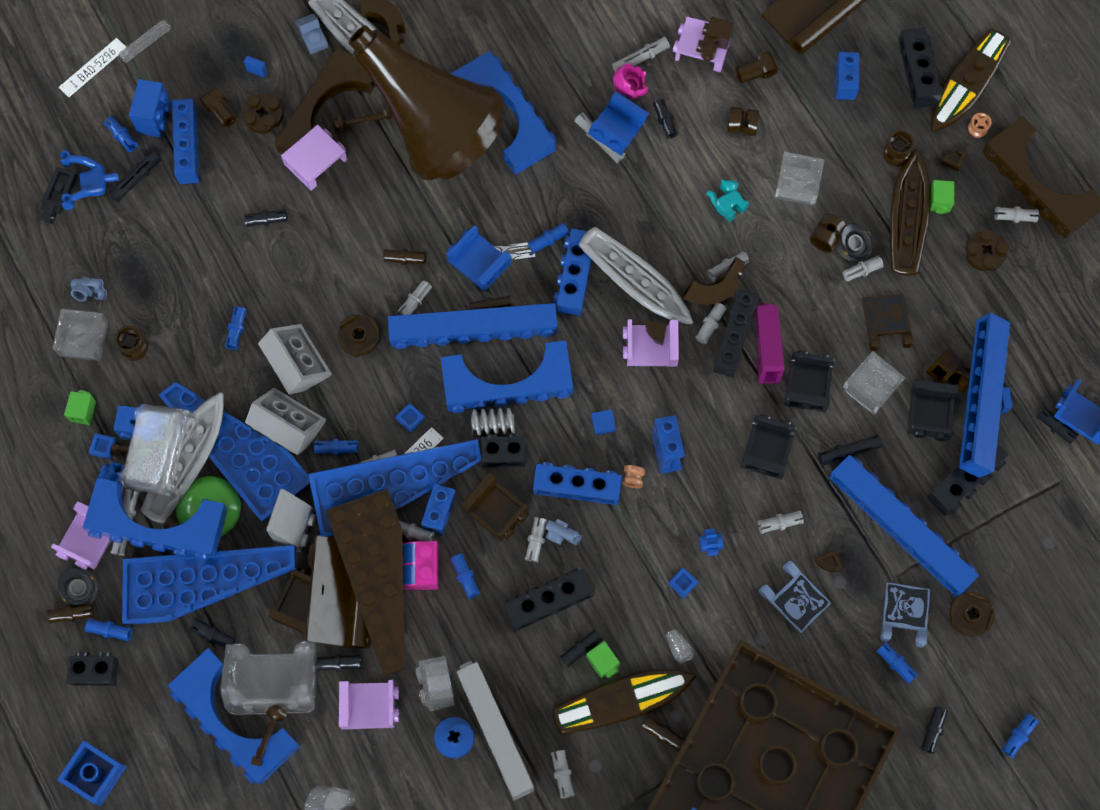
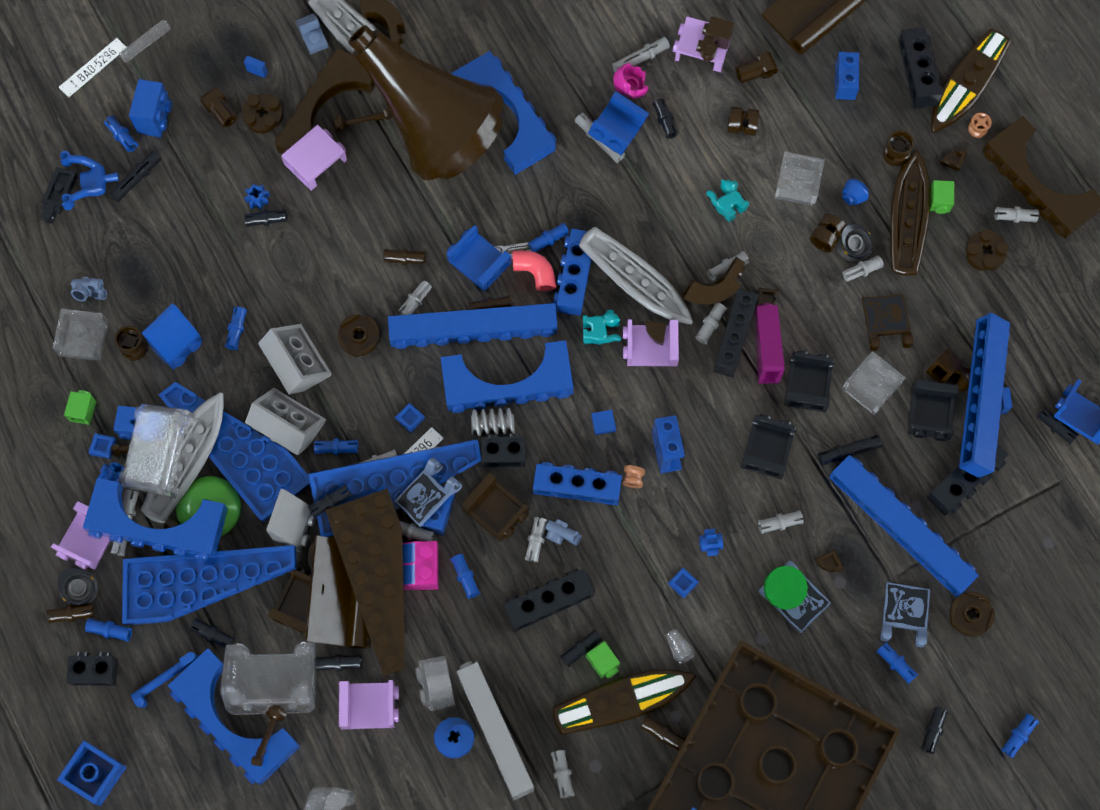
blue brick [172,99,200,184] -> none
none -> blue hinge [131,652,199,708]
none -> blue slope [142,303,203,370]
none -> blue gear [244,184,270,210]
none -> black pin [308,484,352,518]
none -> flag [395,458,462,527]
none -> coral cylinder [512,250,556,292]
none -> teal animal [583,310,622,345]
none -> dark brown tile [756,288,779,306]
none -> green tile [763,566,808,610]
none -> blue cone [842,179,869,205]

